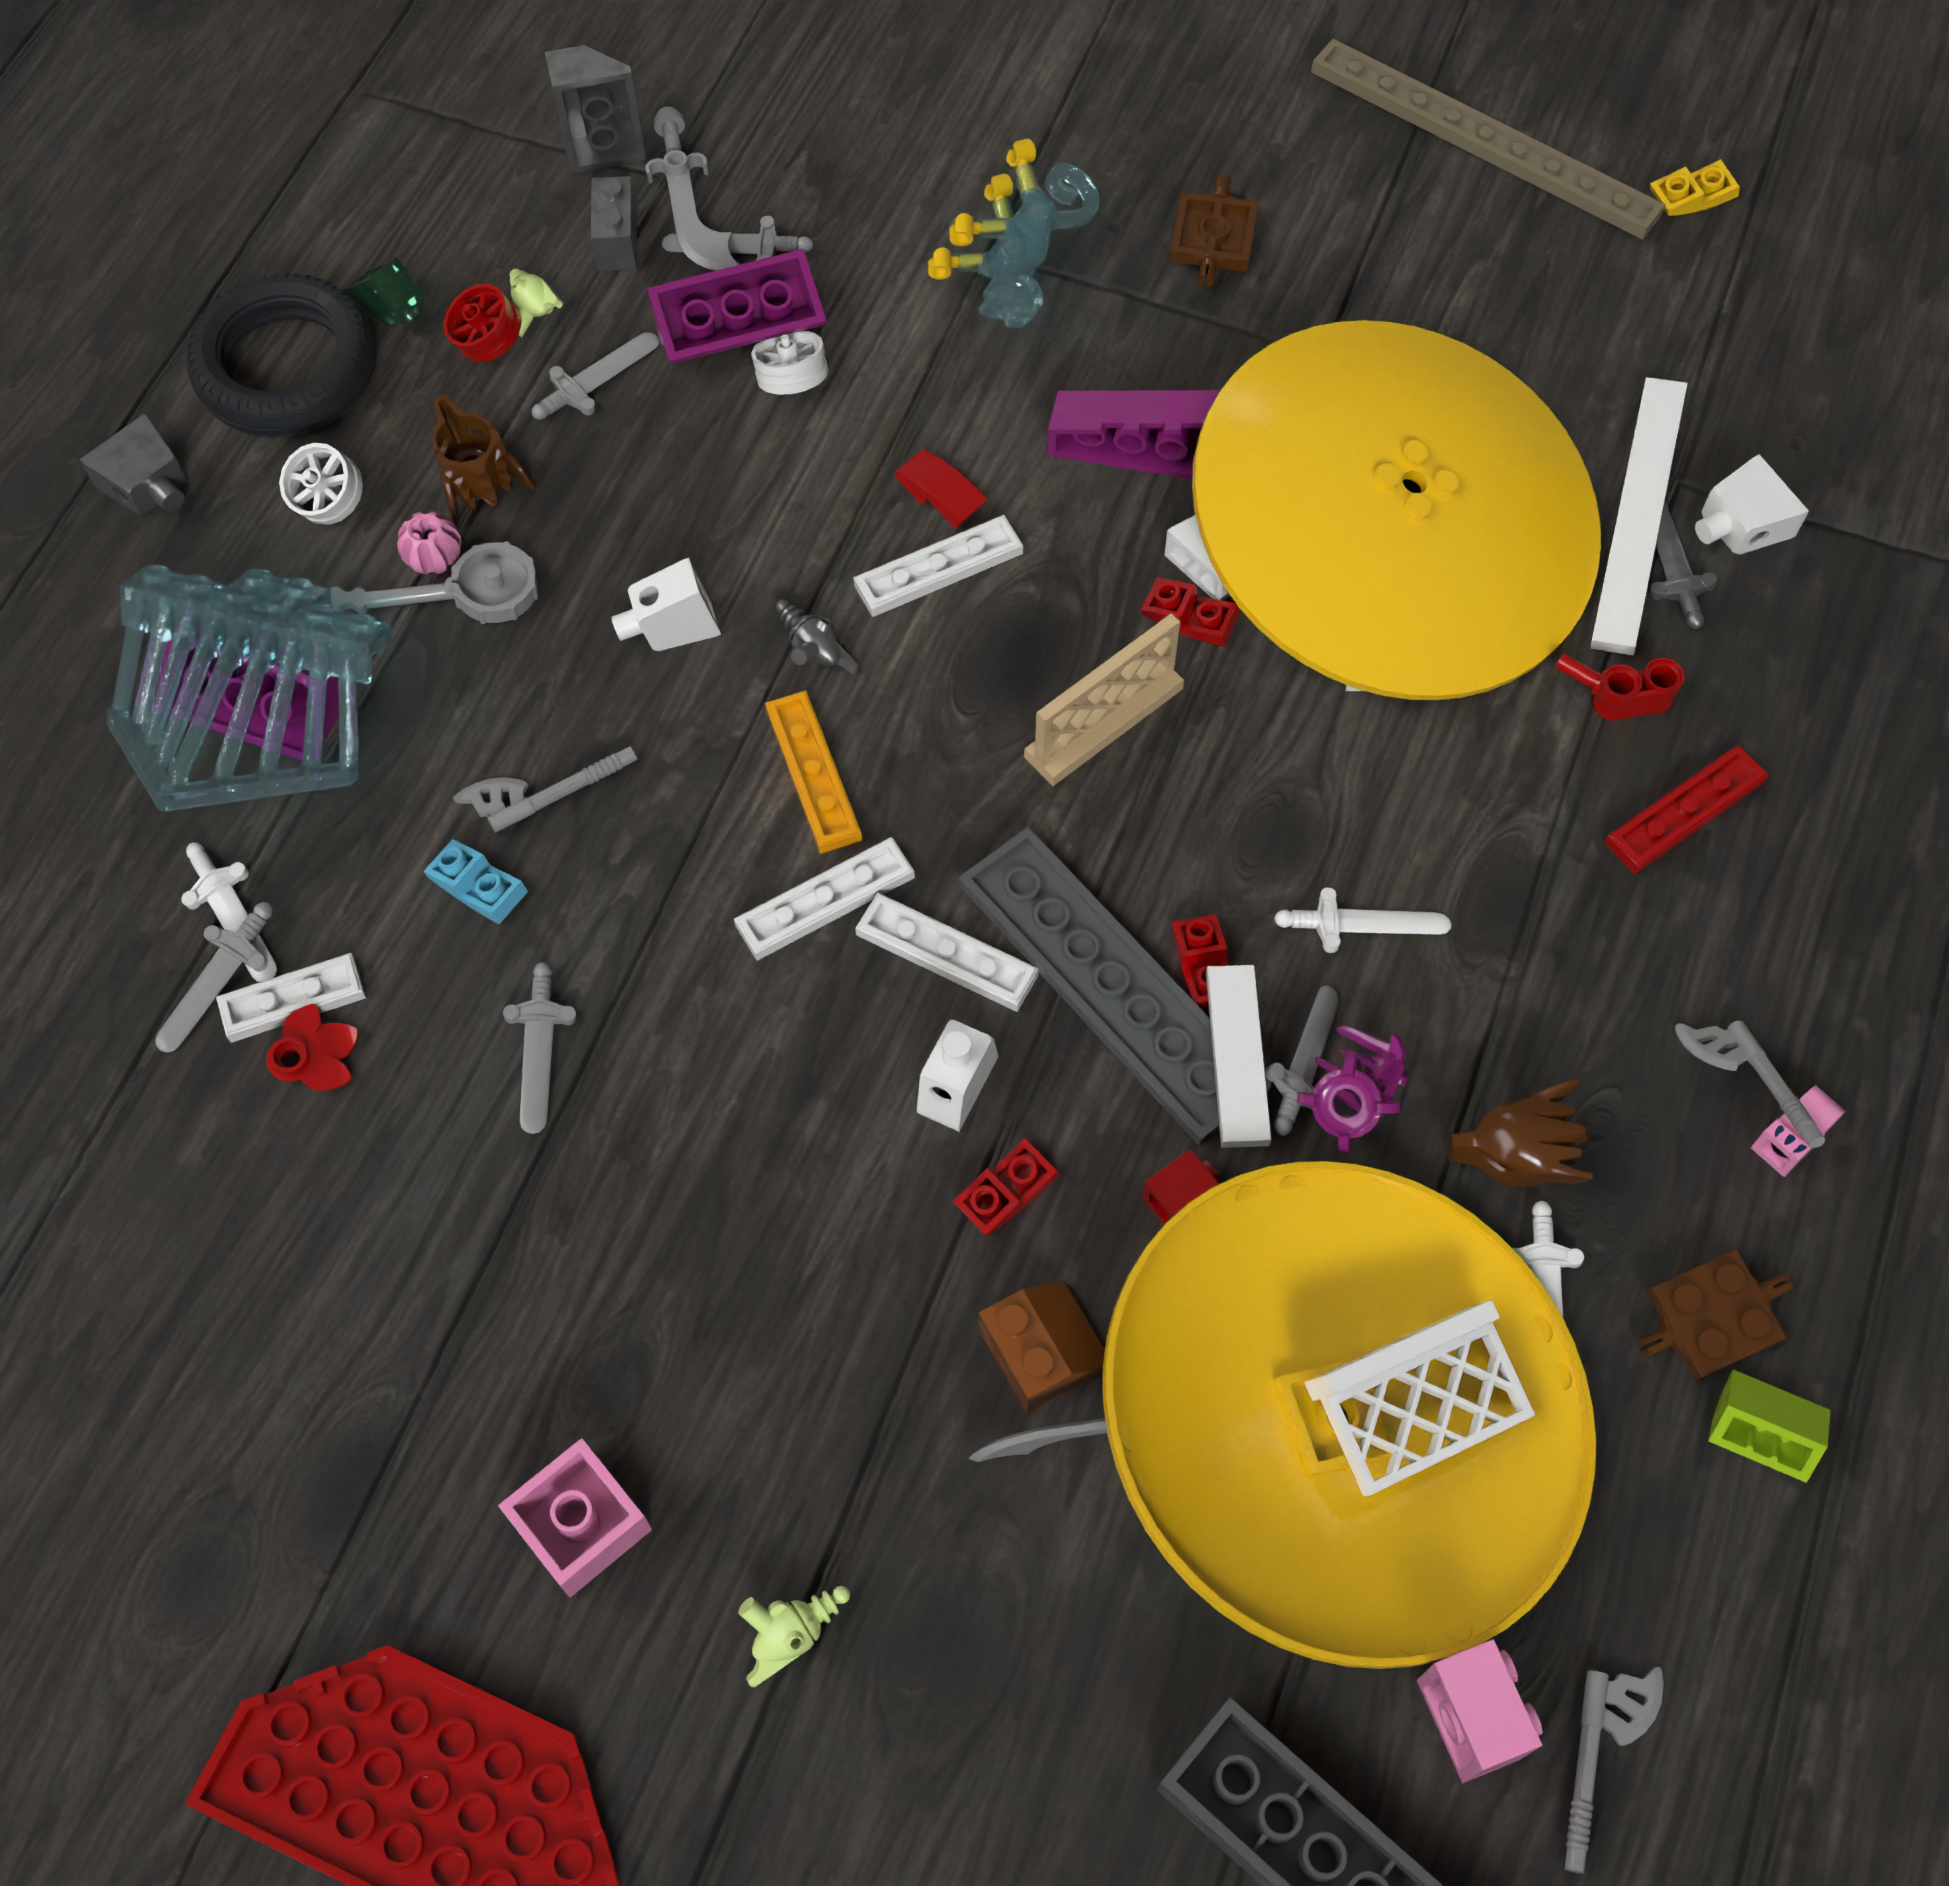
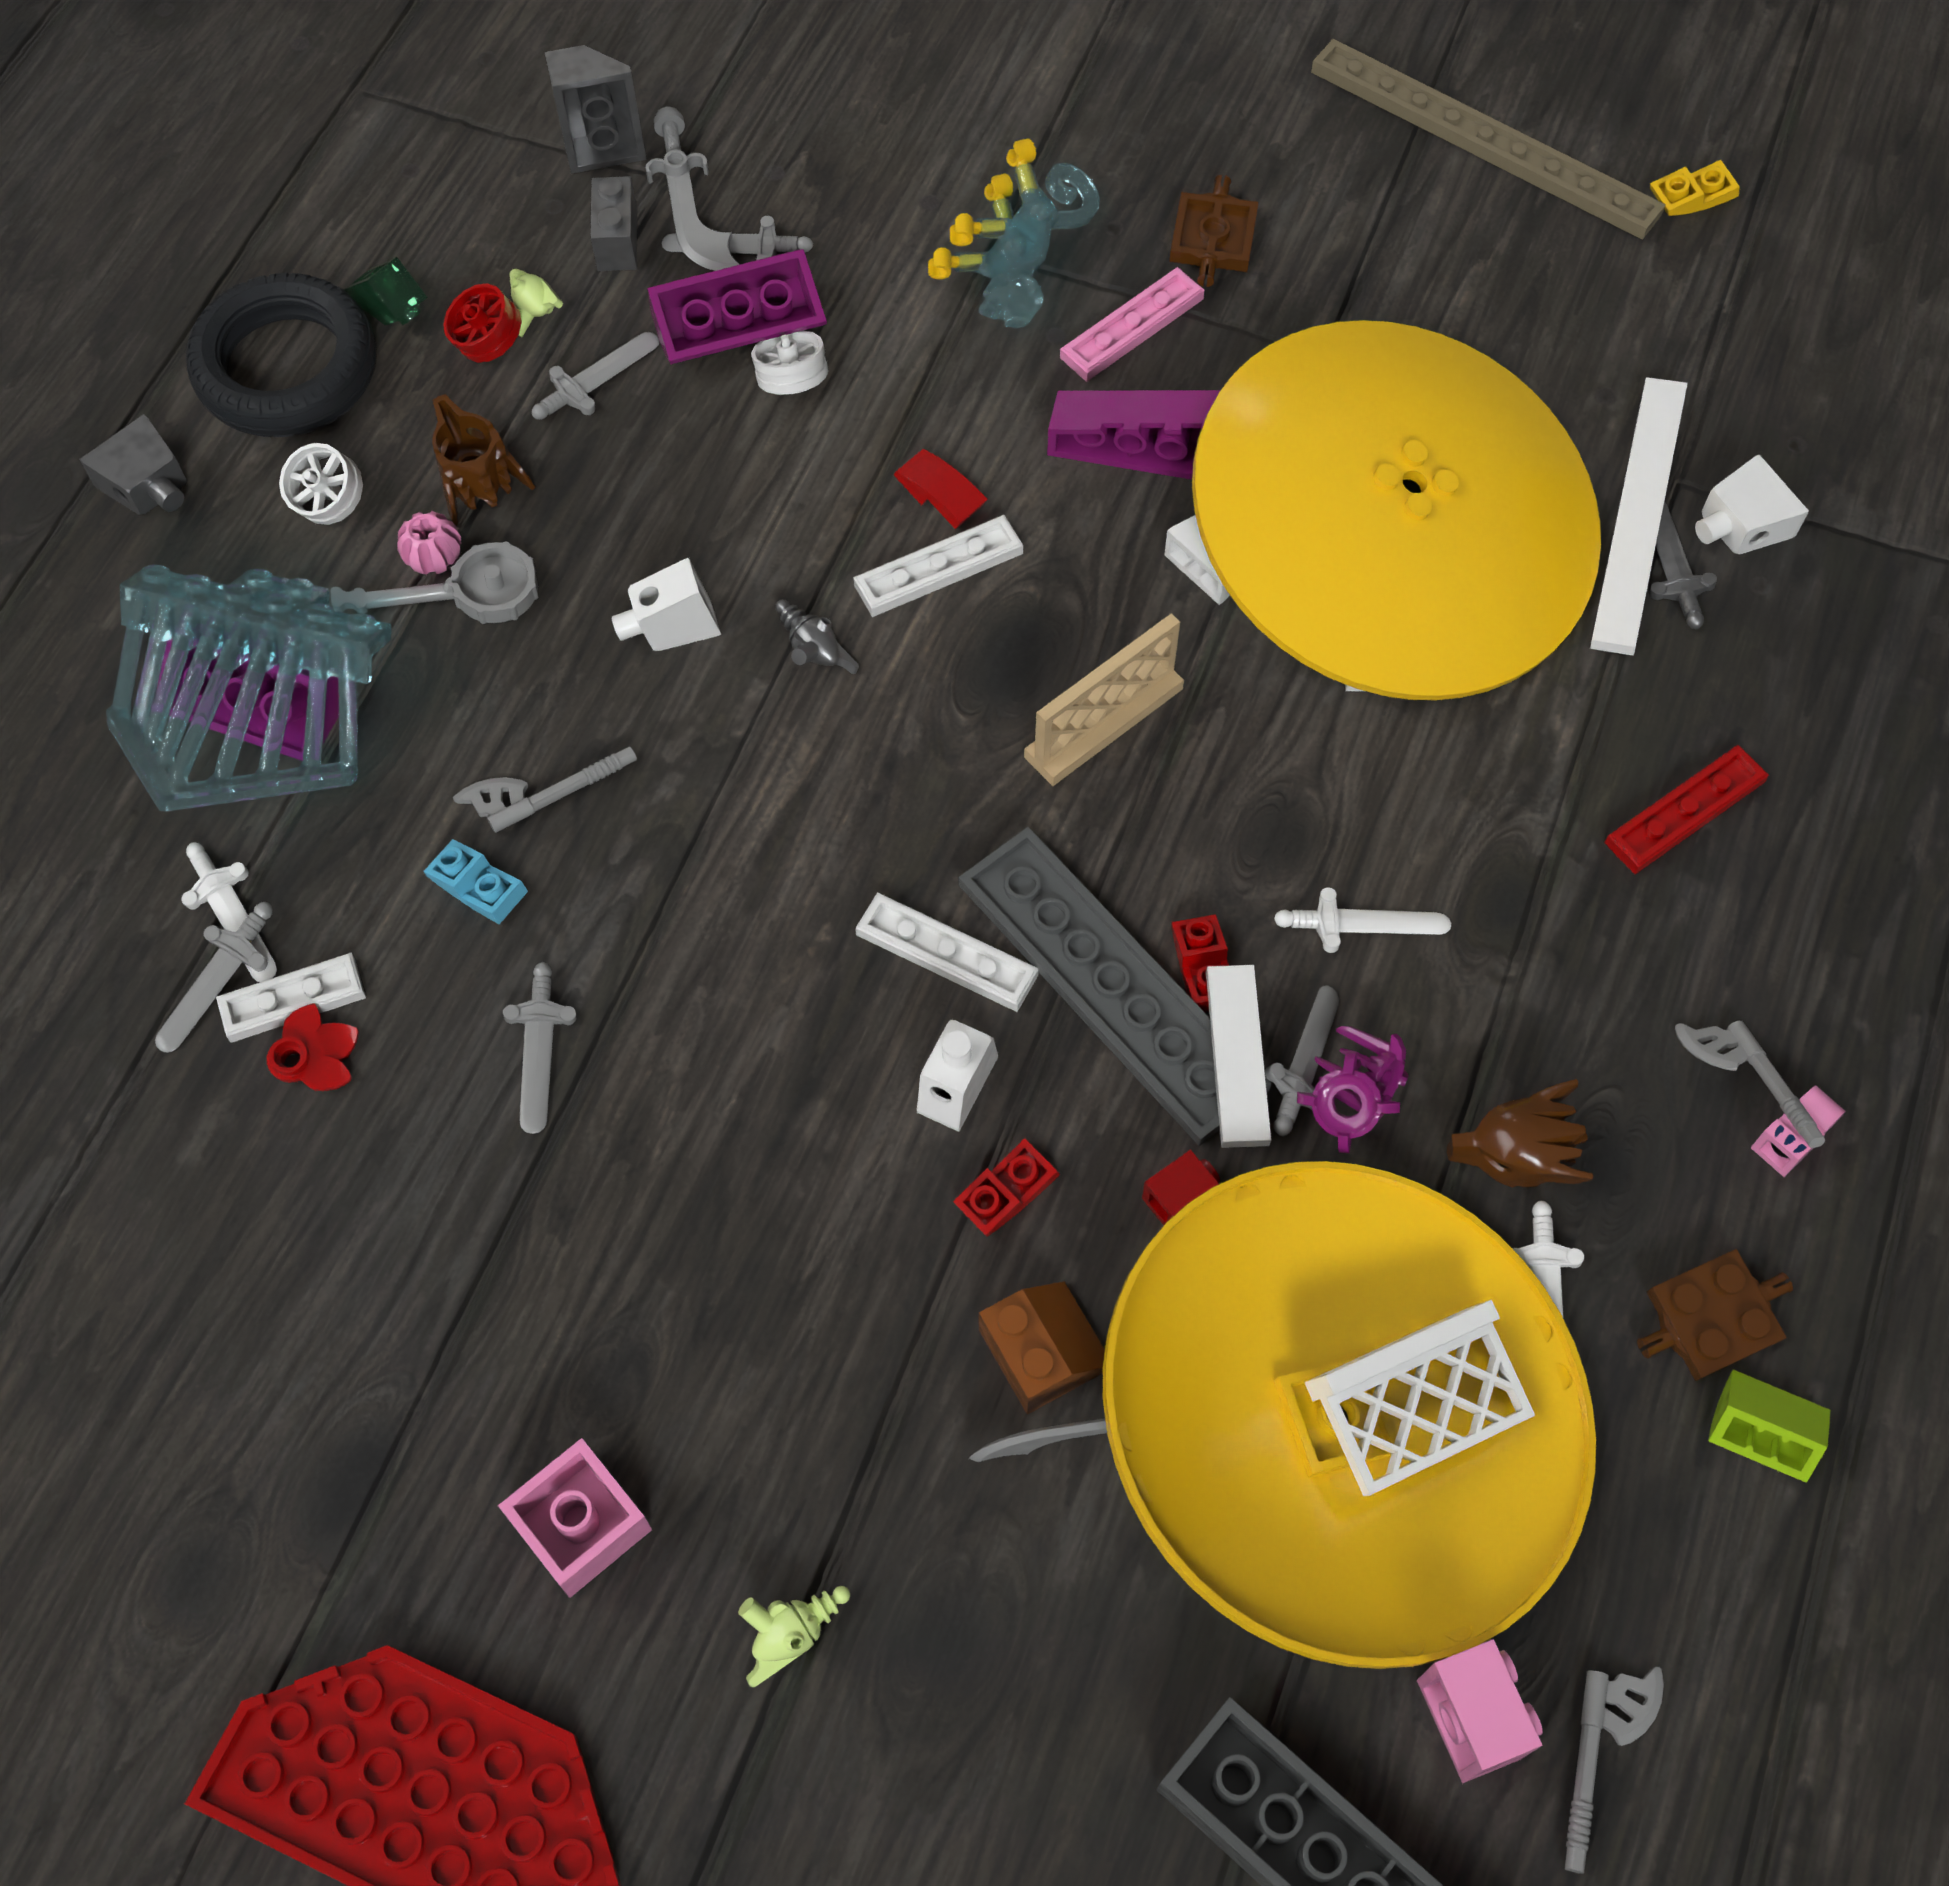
white tile [734,837,915,961] -> none
light orange tile [765,690,862,854] -> none
red slope [1141,577,1240,647] -> none
red beam [1555,653,1685,721] -> none
none -> bright pink tile [1060,267,1205,382]

